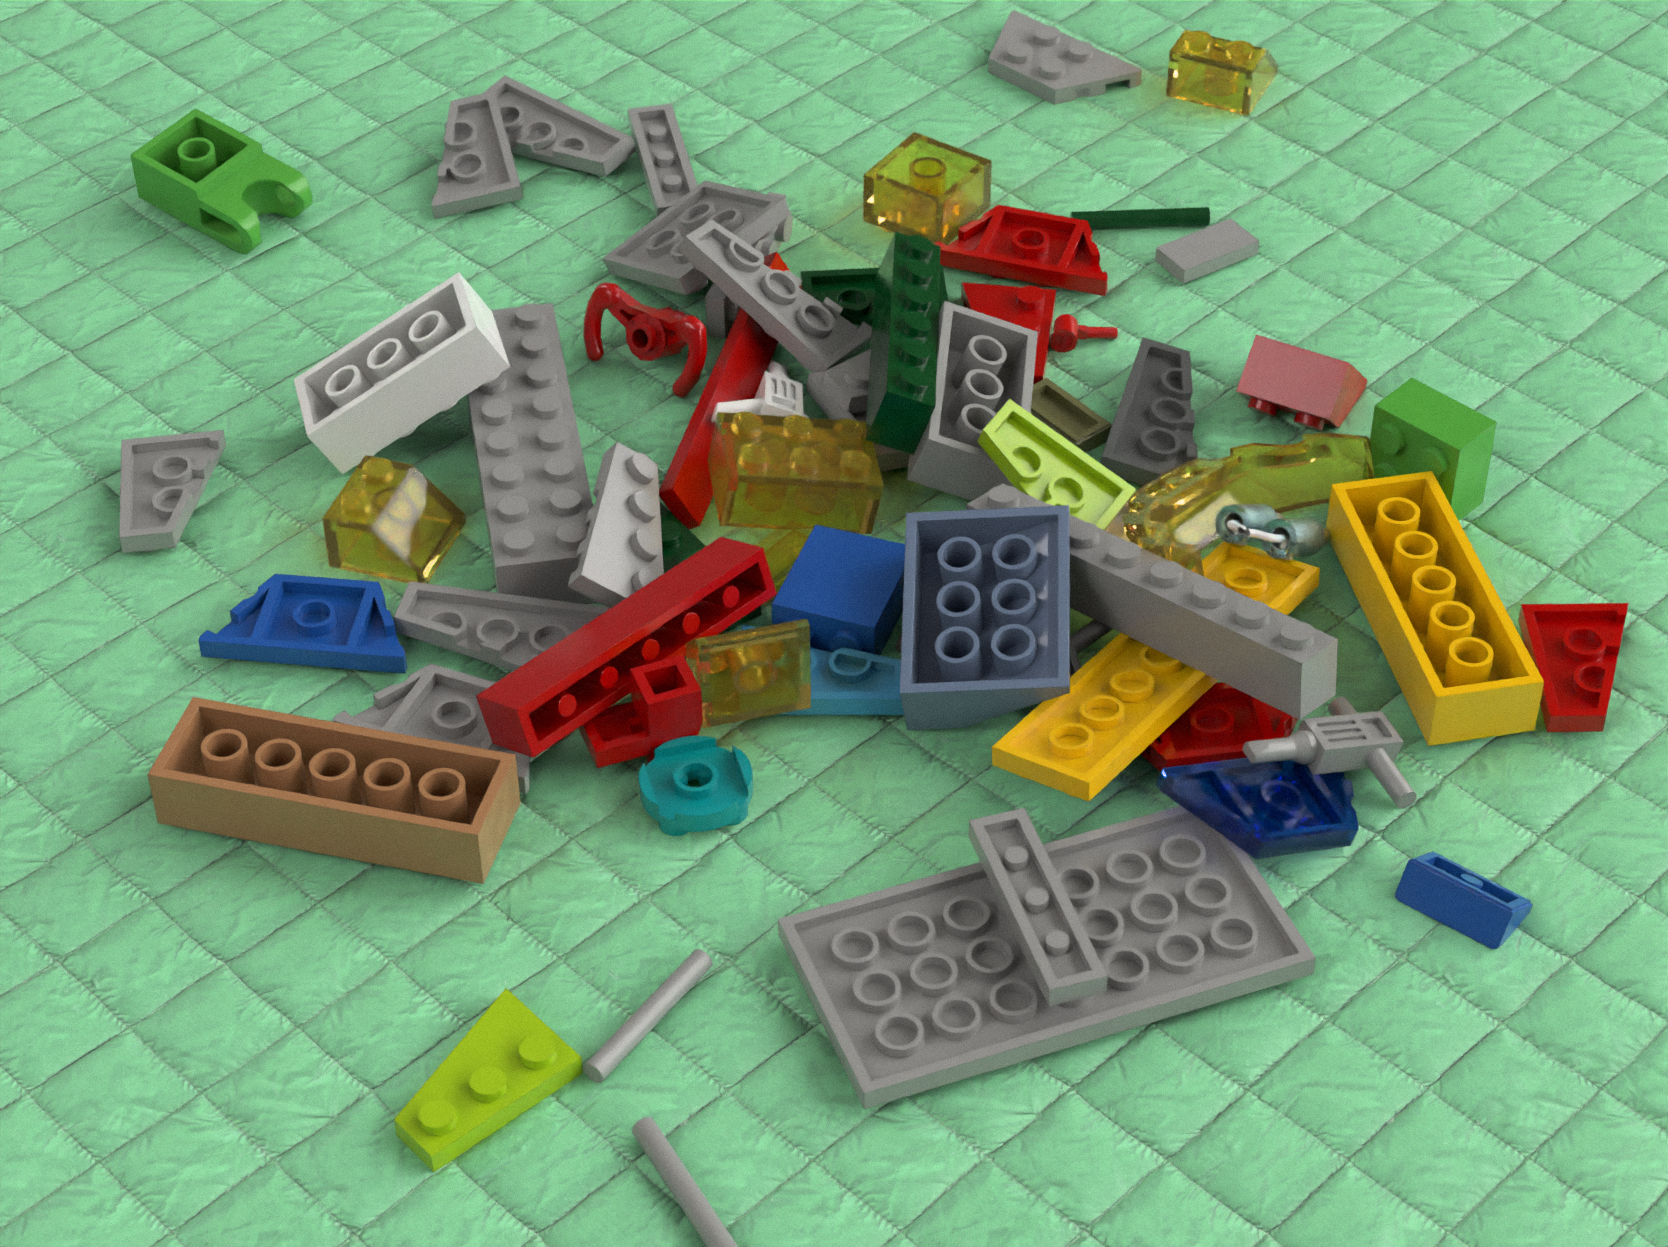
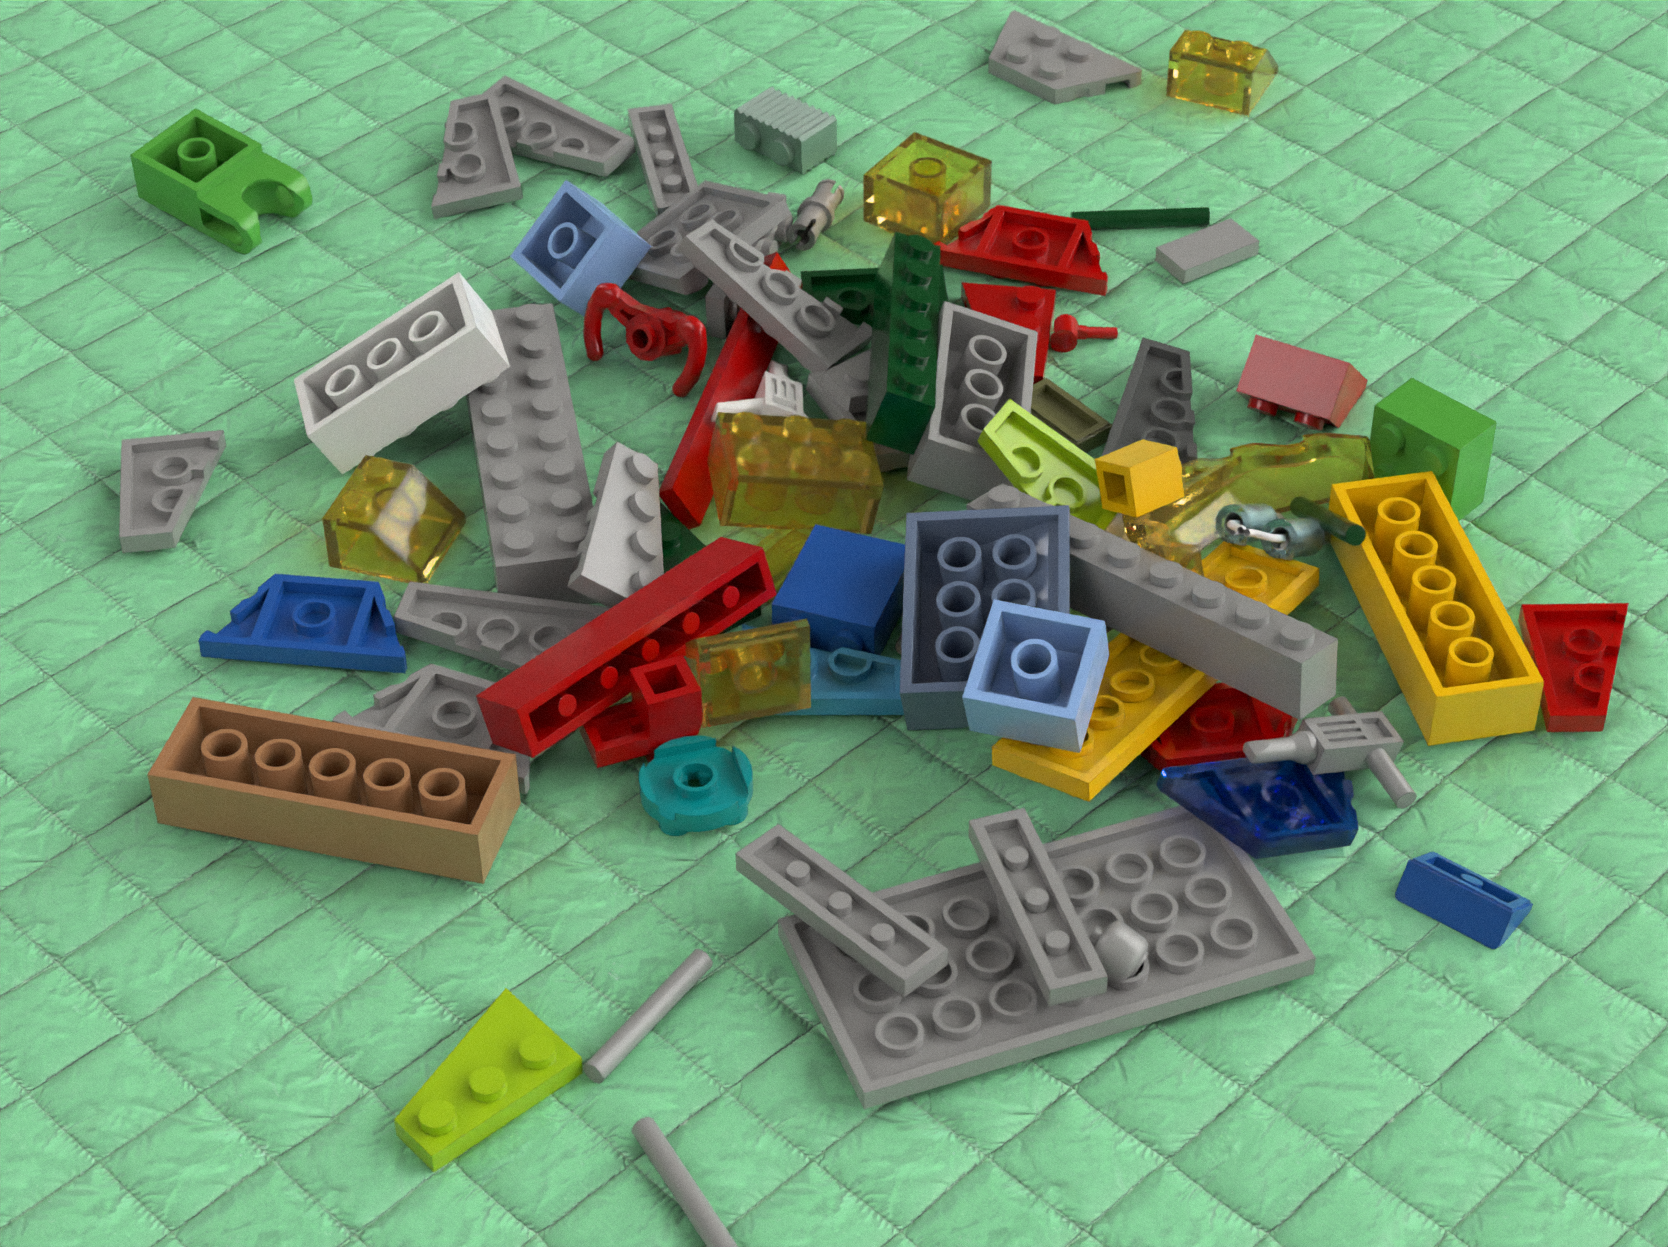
none -> light blue brick [510,180,652,316]
none -> sand green brick [734,86,837,175]
none -> light grey plate [735,824,948,997]
none -> light grey pin [787,179,844,251]
none -> light blue brick [962,599,1109,753]
none -> light grey piece [1089,921,1149,983]
none -> yellow brick [1095,439,1185,518]
none -> dark green bar [1290,496,1366,546]

